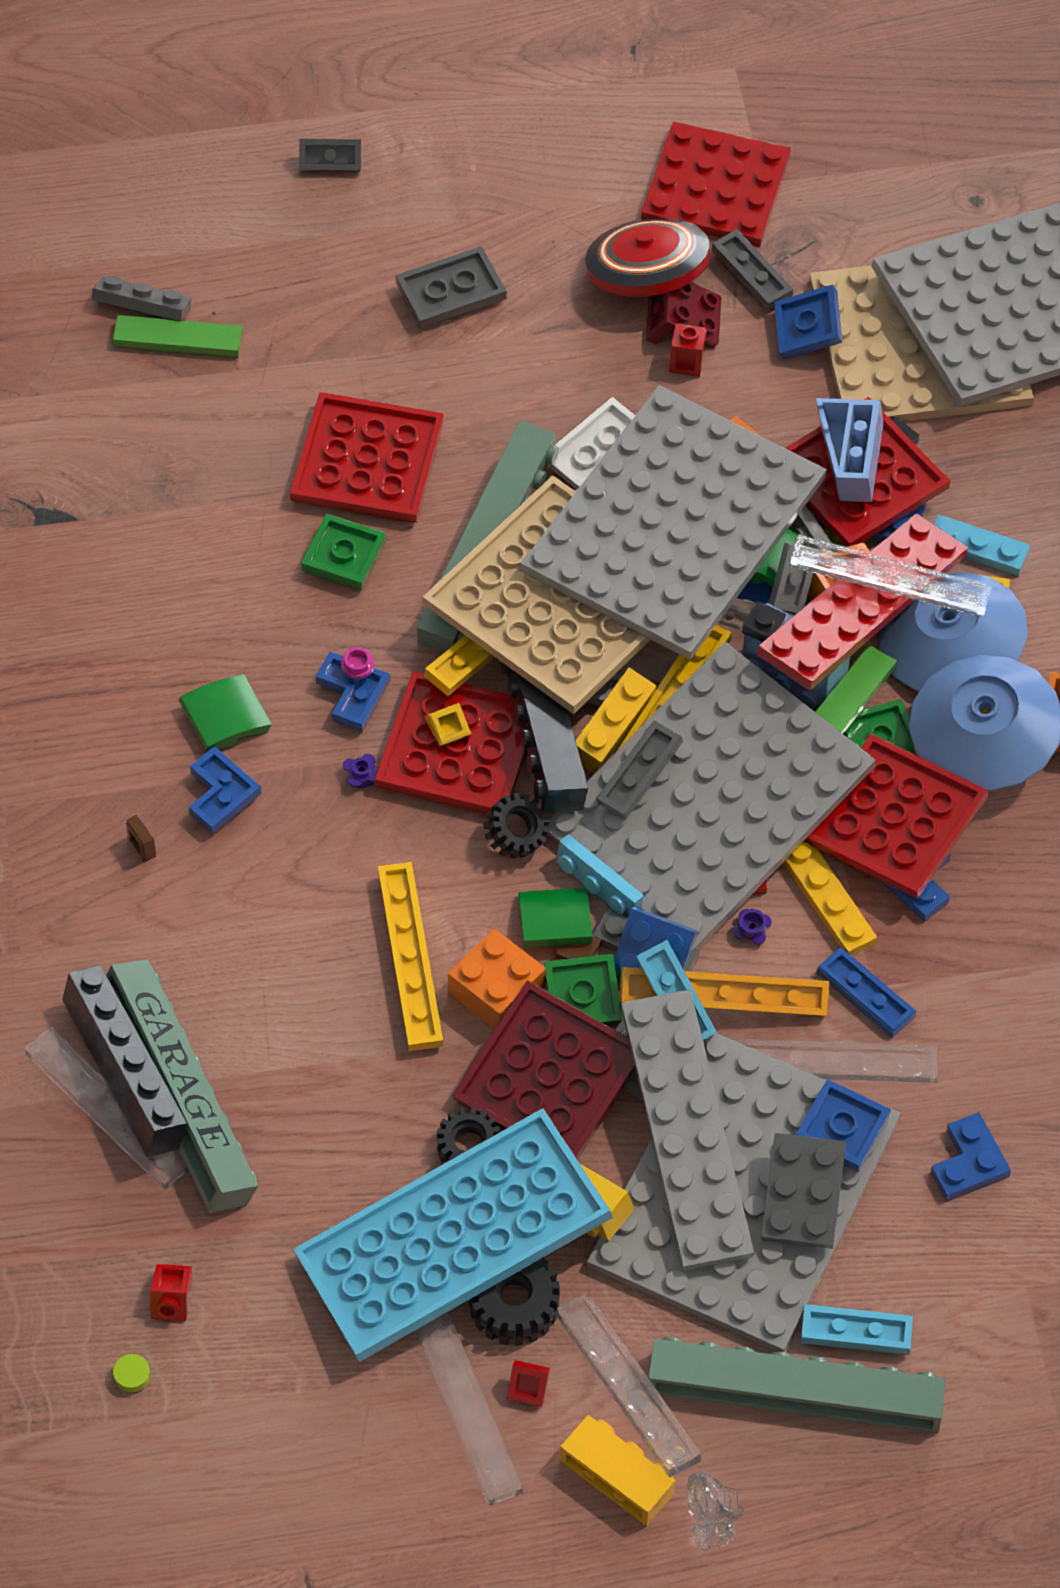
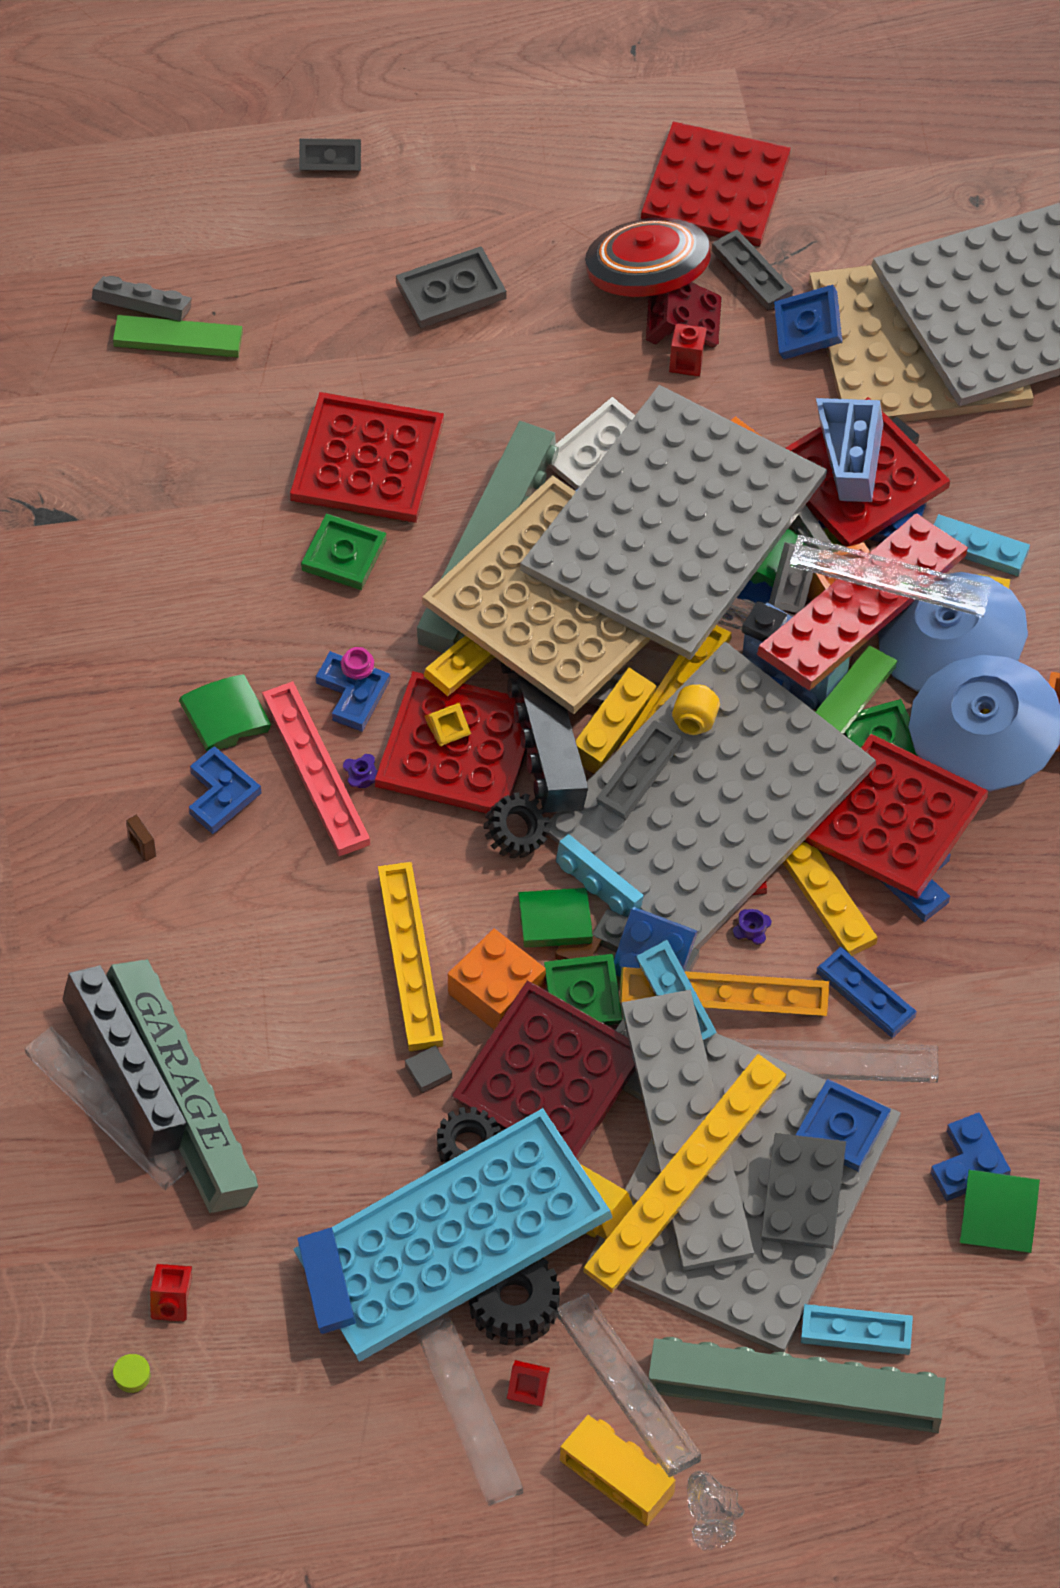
none -> coral plate [262,681,370,857]
none -> blue tile [297,1227,356,1334]
none -> dark grey tile [405,1045,452,1093]
none -> yellow plate [583,1054,786,1293]
none -> yellow head [672,684,720,735]
none -> green slope [959,1169,1040,1253]

